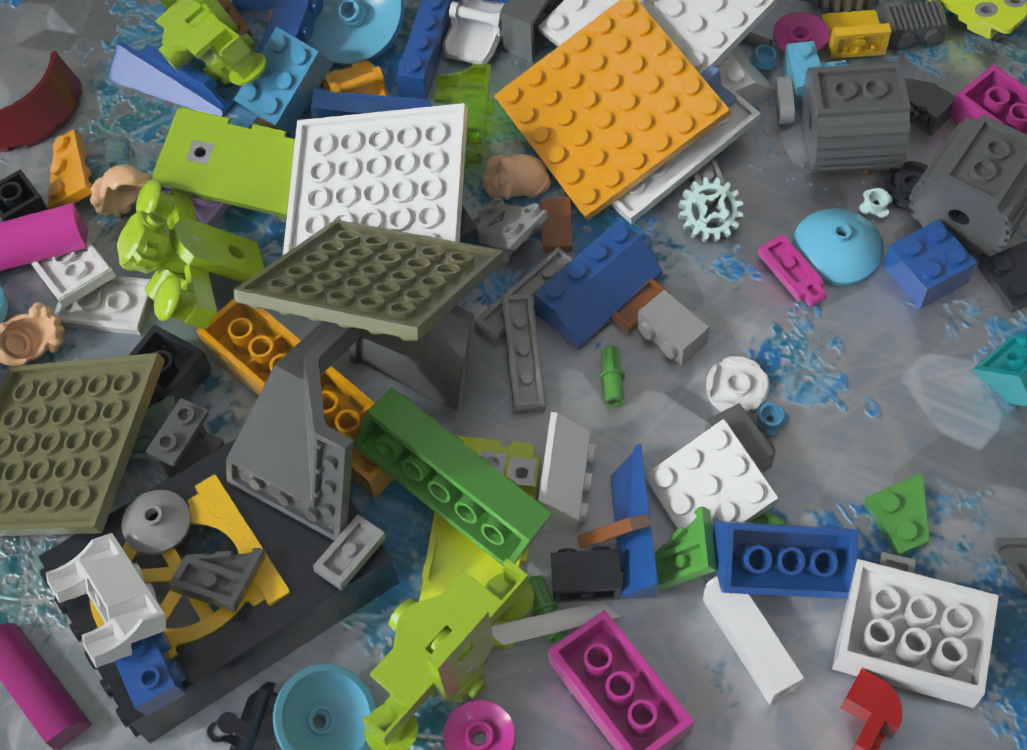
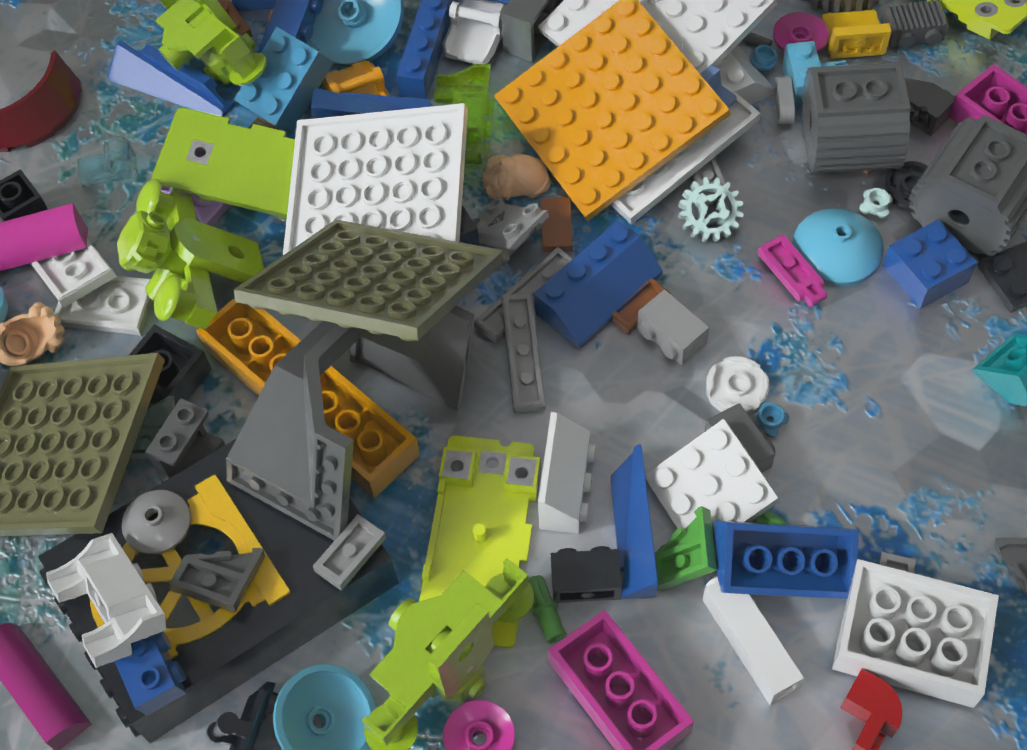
light orange wing [47,129,93,210] -> none
light nougat hair [90,164,151,218] -> none
bright green brick [353,387,552,567] -> none
white sticker [491,601,621,645] -> none
dark orange tile [577,514,651,549] -> none
bright green axle [600,345,625,407] -> none
bright green wing [863,473,930,556] -> none

